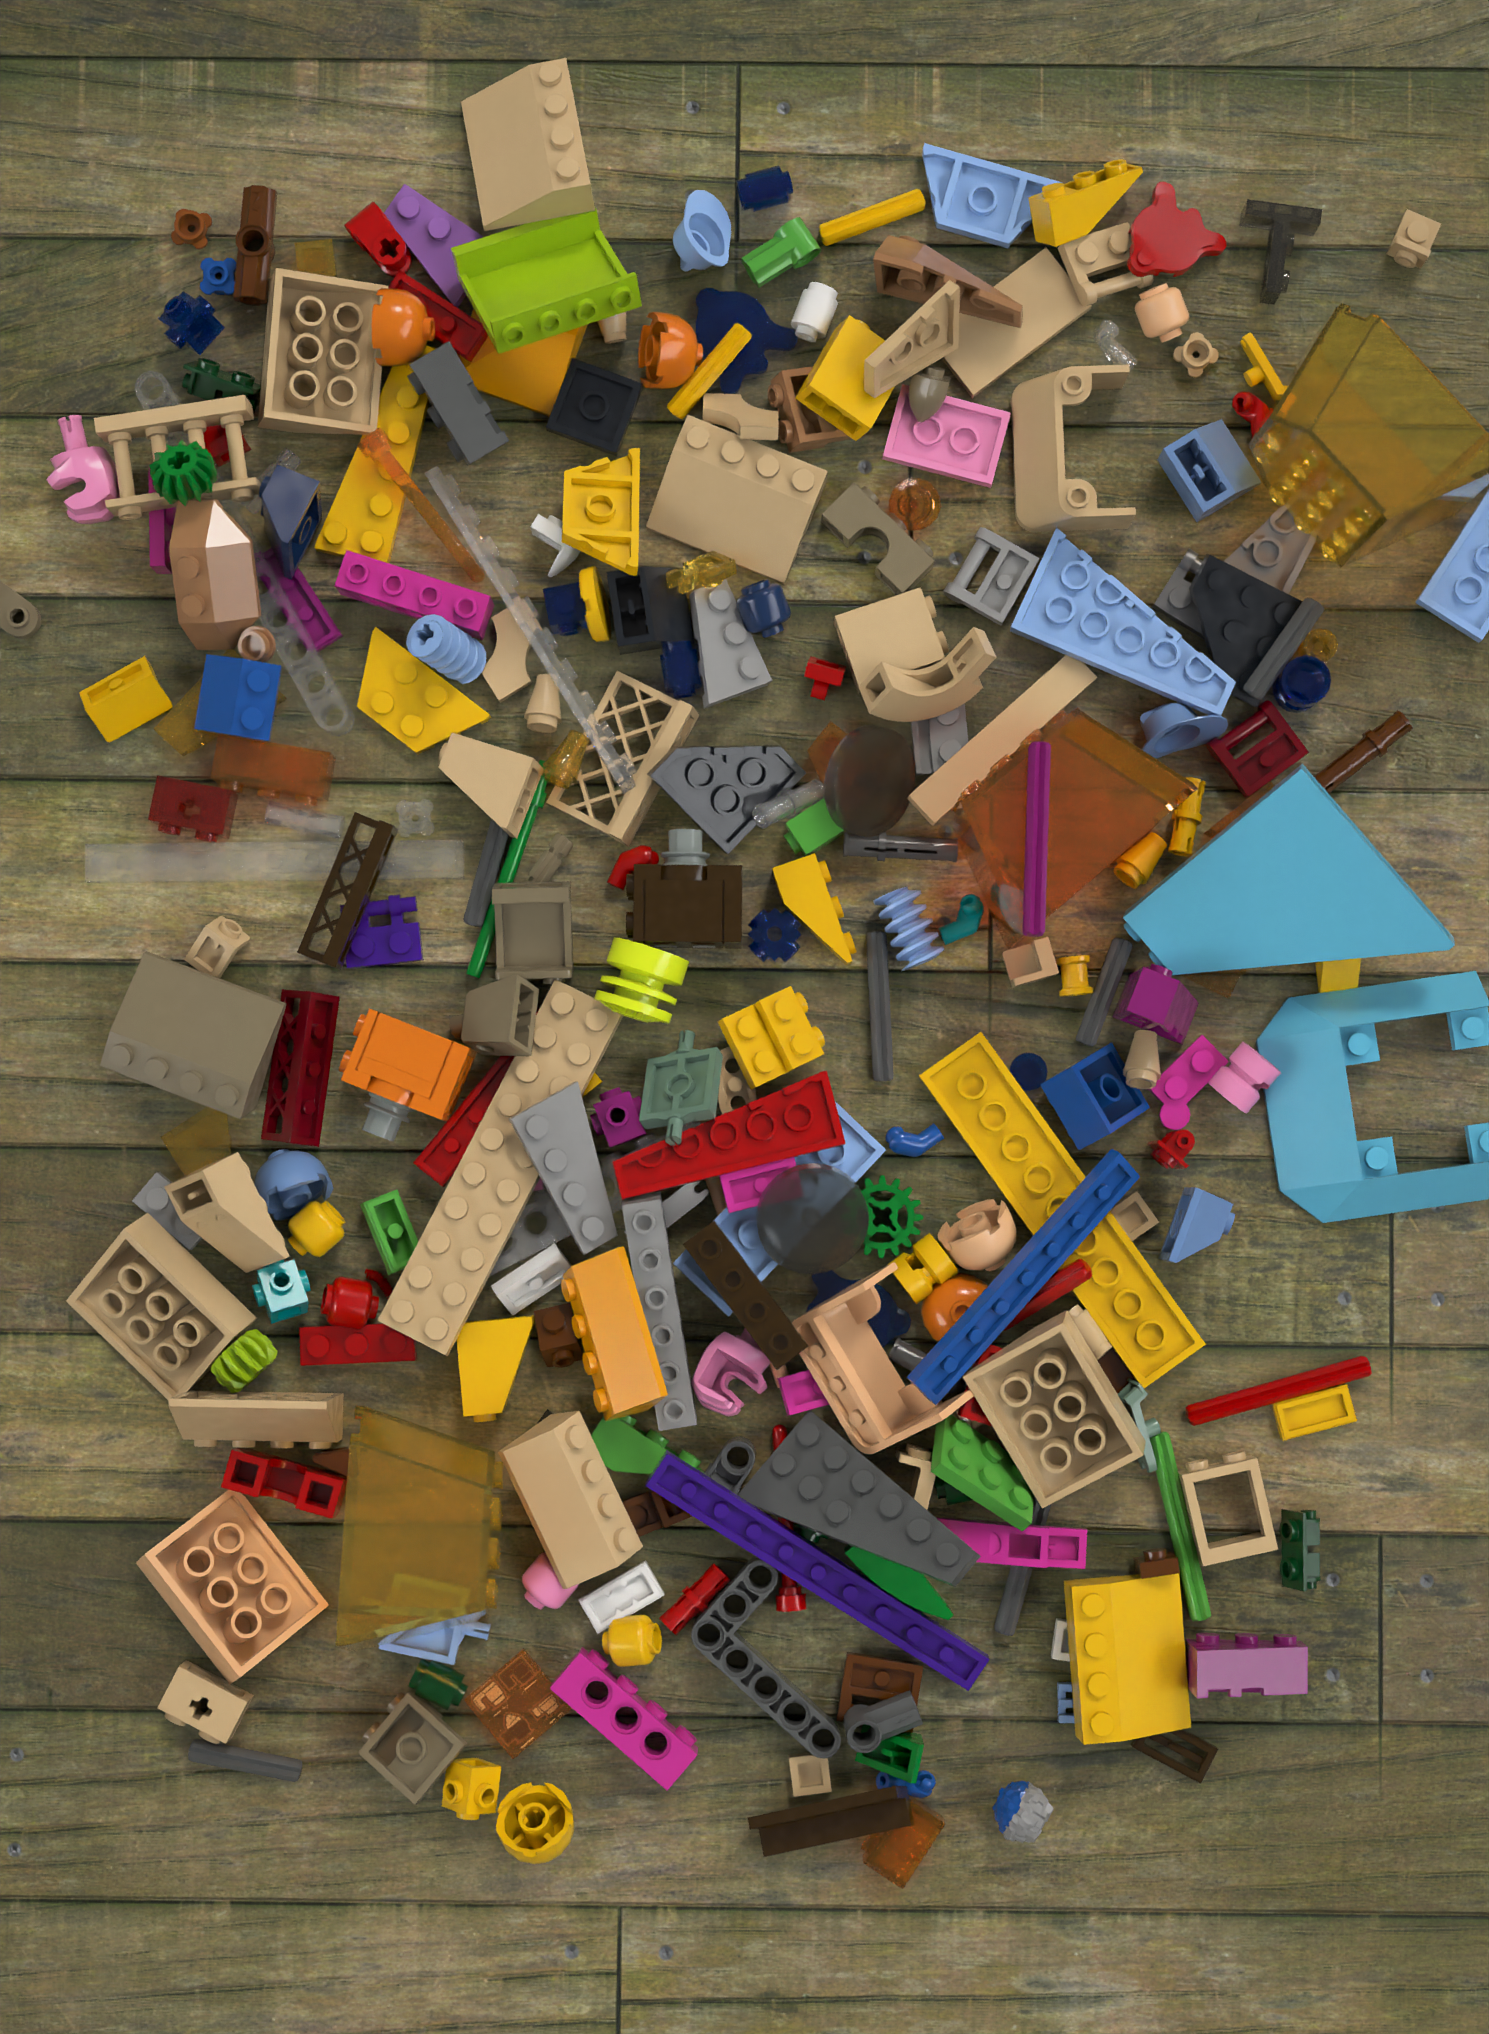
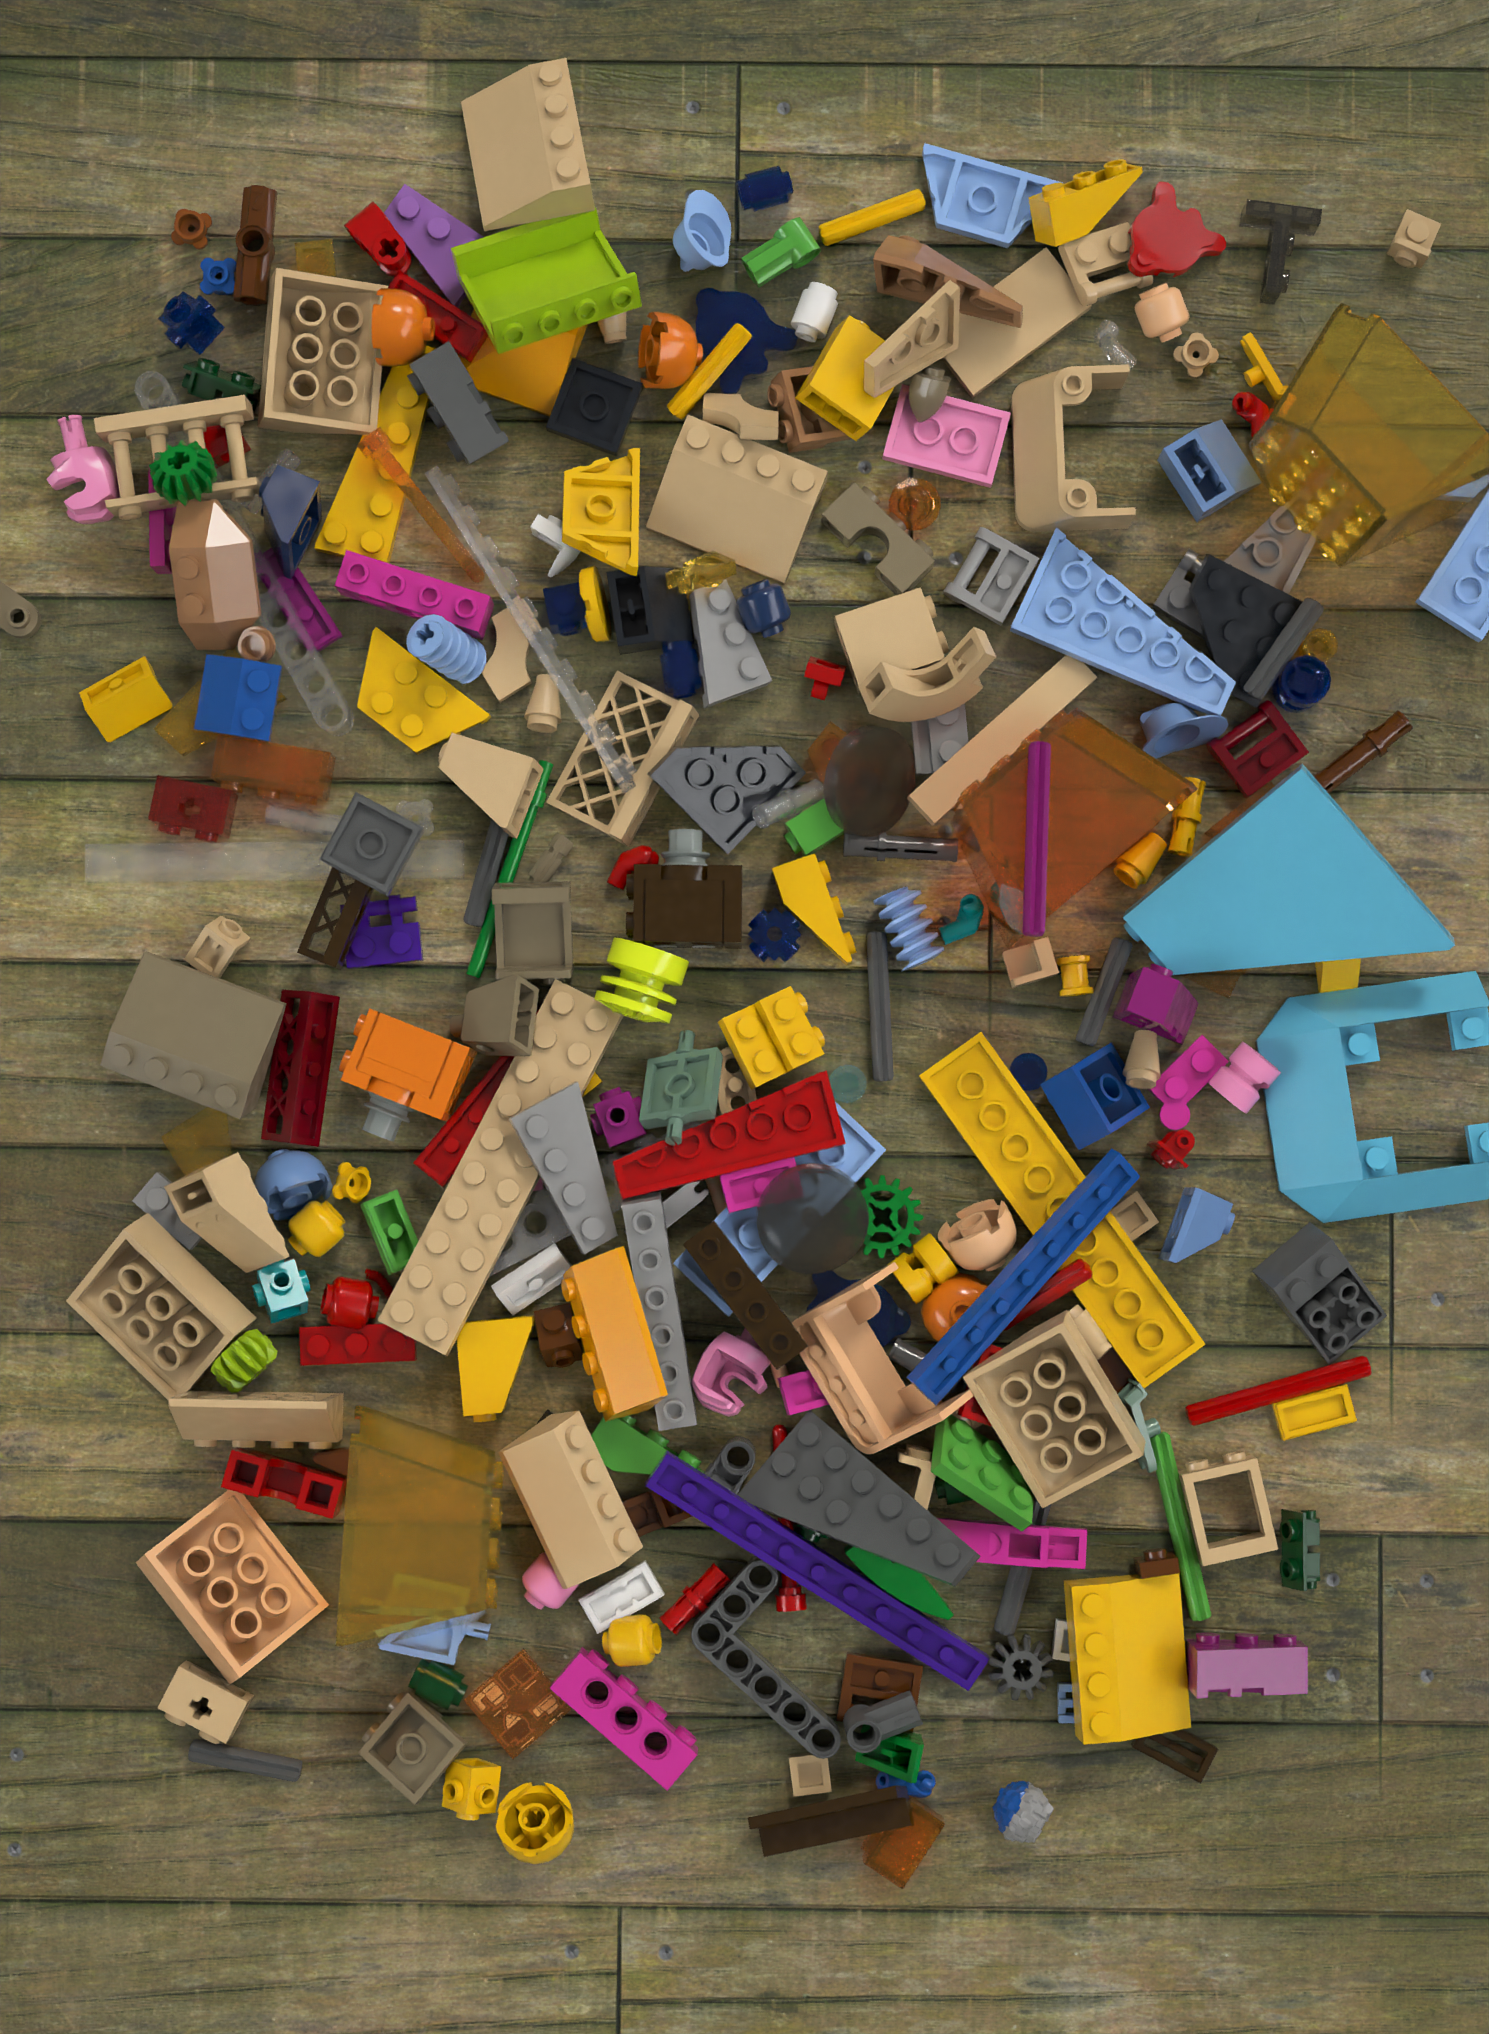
clear yellow cone [542,730,590,789] -> none
blue arm [885,1123,944,1157] -> none
none -> dark grey plate [319,792,425,897]
none -> yellow plate [332,1162,371,1203]
none -> clear light blue plate [829,1065,867,1103]
none -> dark grey gear [988,1634,1054,1701]
none -> dark grey slope [1252,1222,1387,1365]

